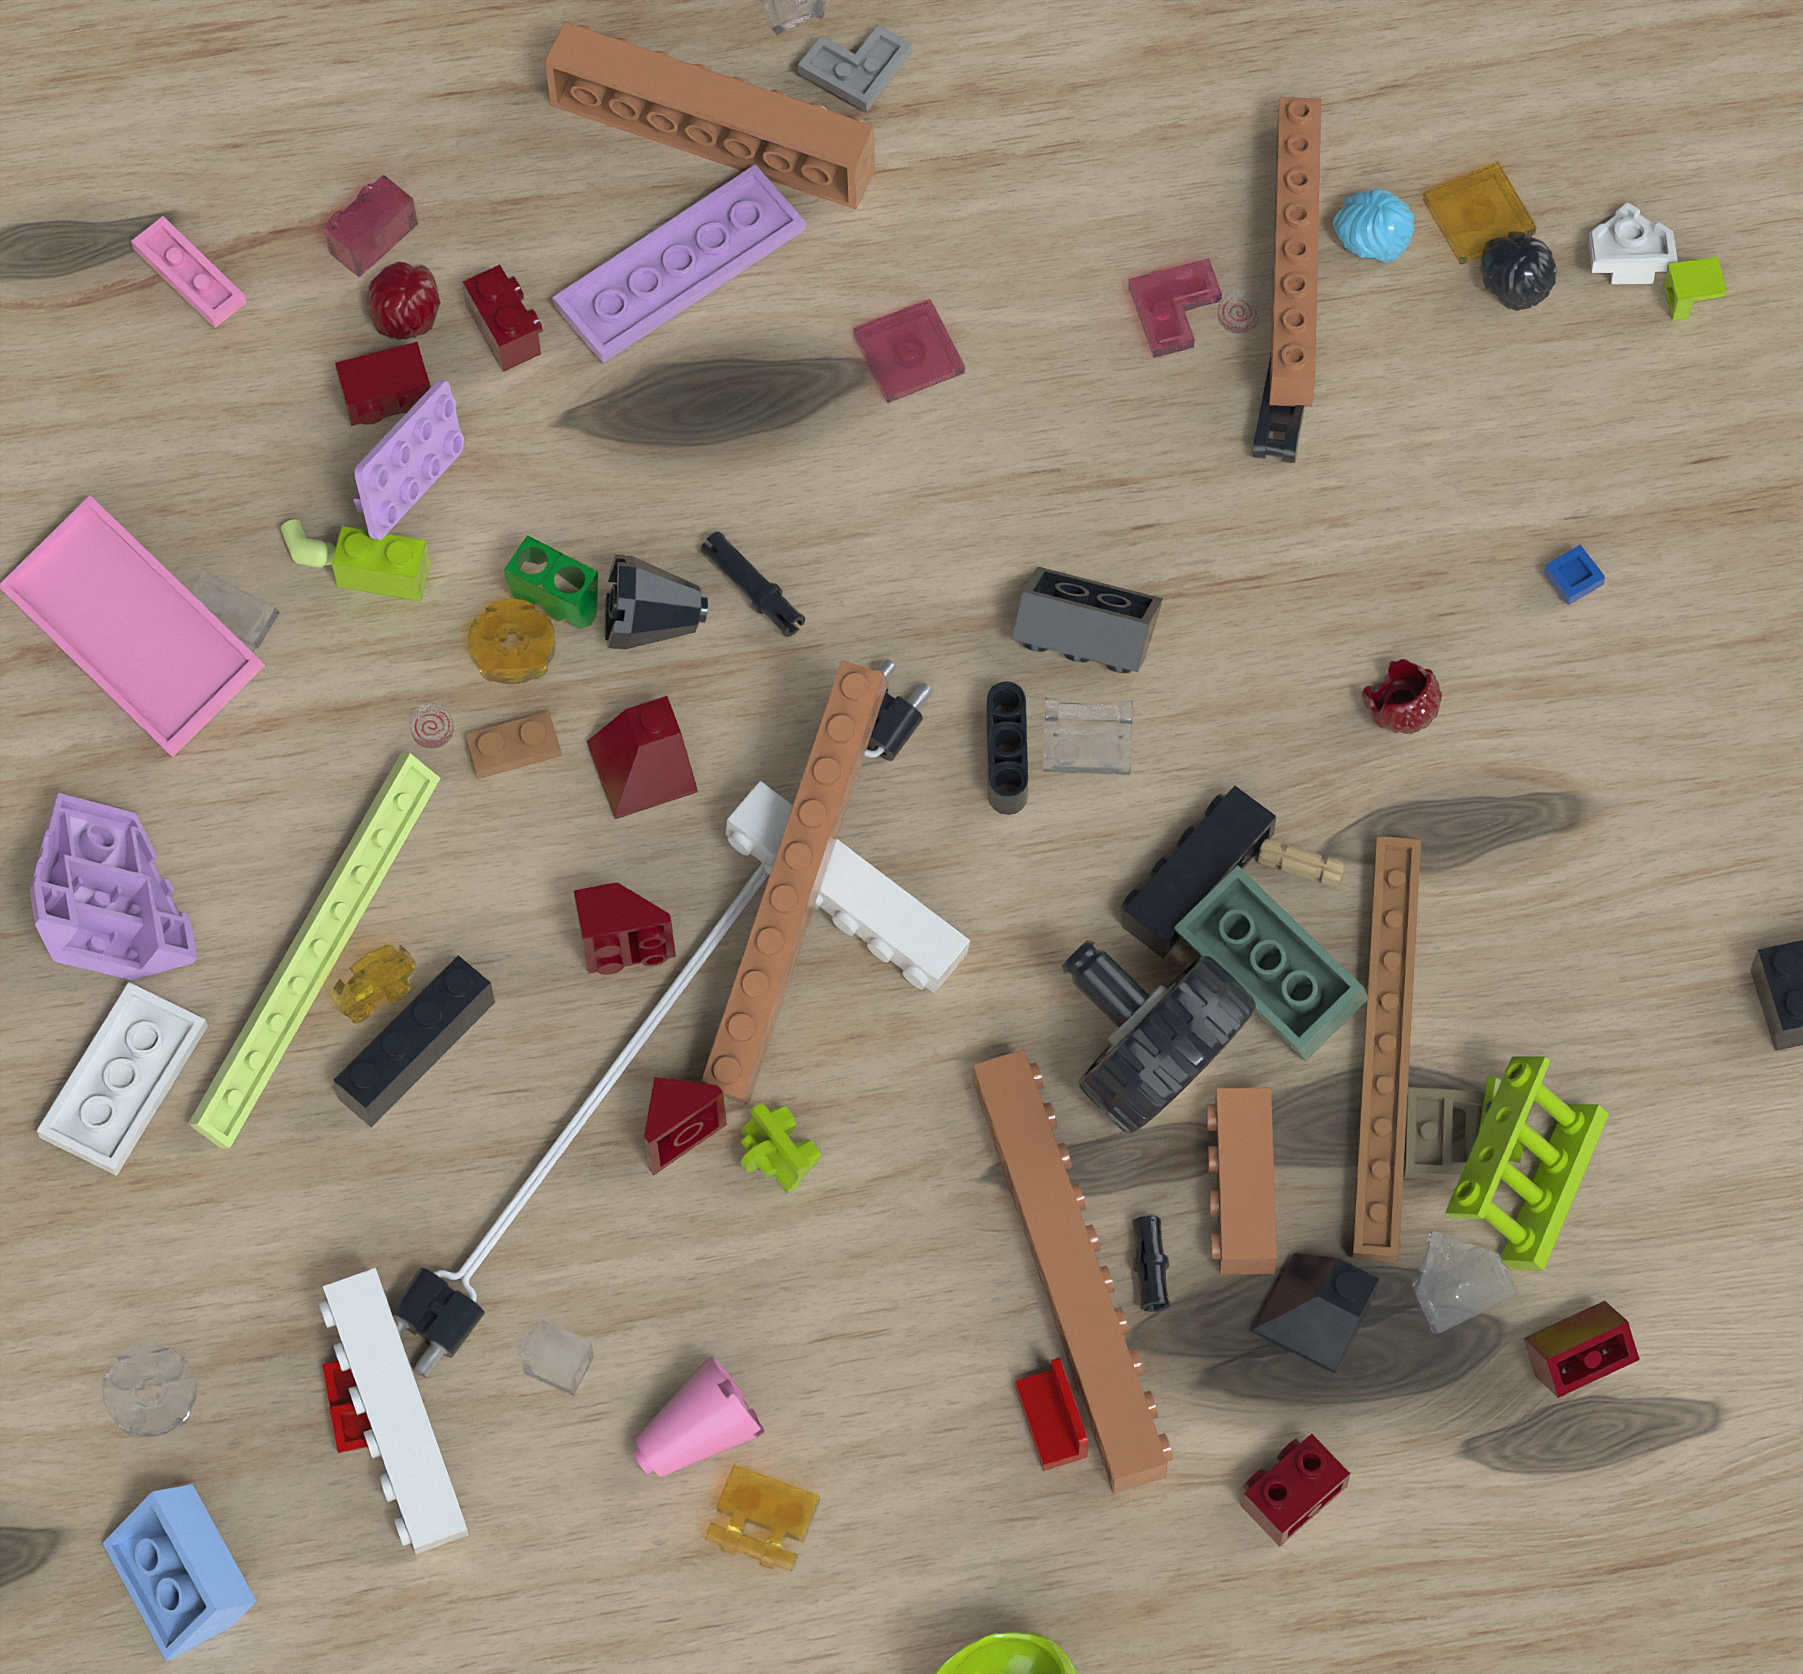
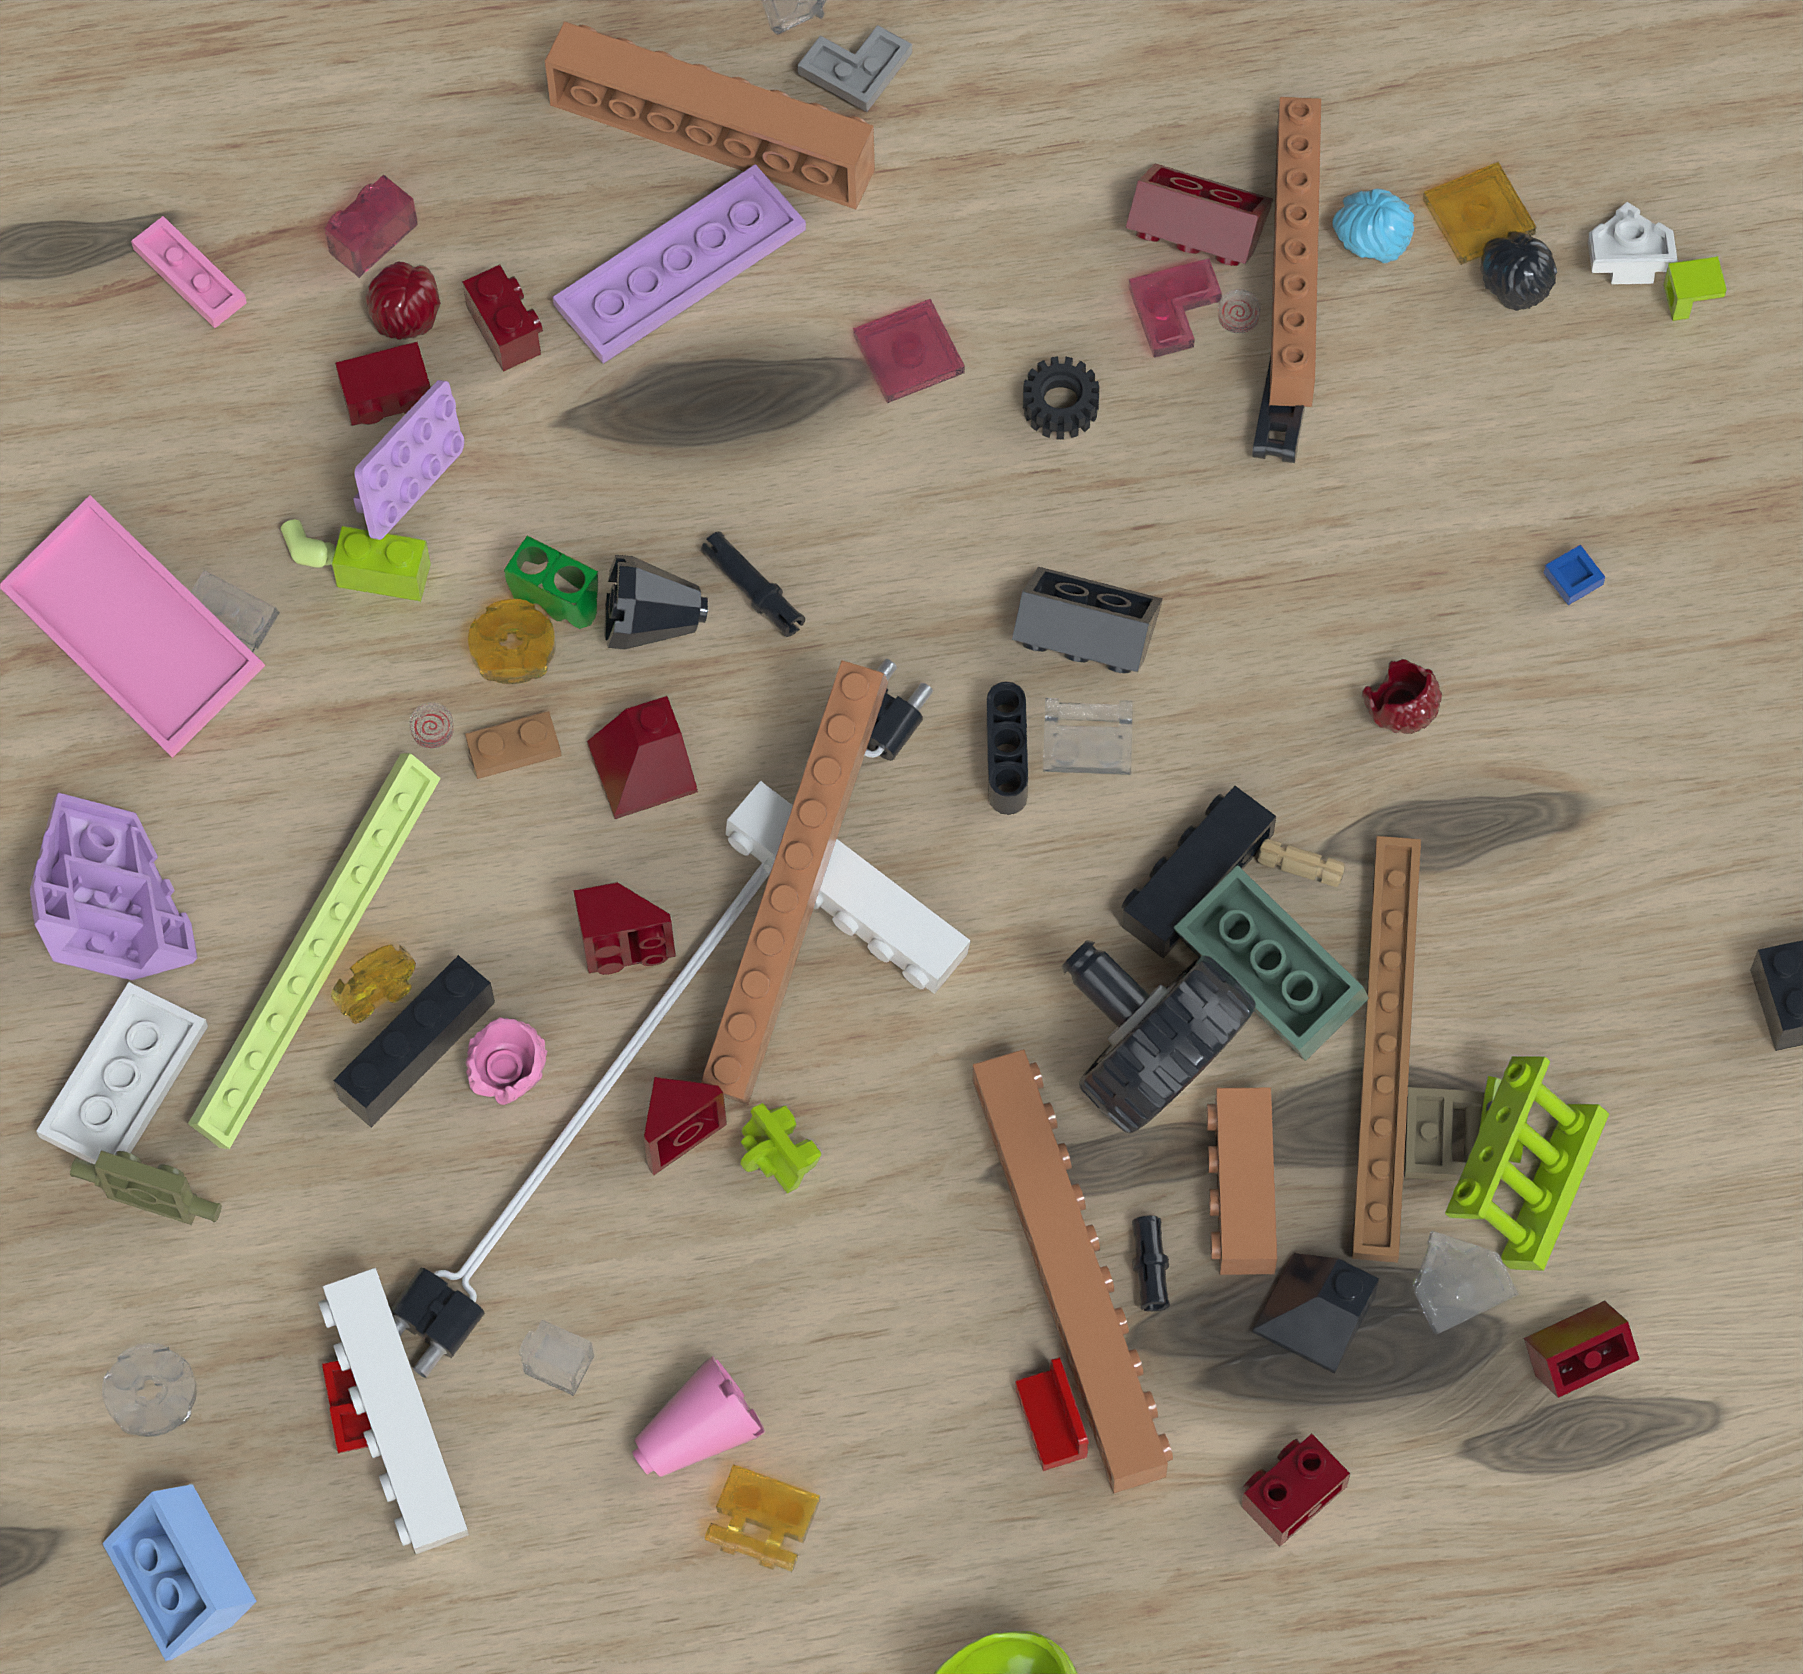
none -> olive plate [70,1150,222,1225]
none -> bright pink hair [465,1017,548,1105]
none -> black tyre [1023,356,1100,440]
none -> slope [1126,163,1273,266]

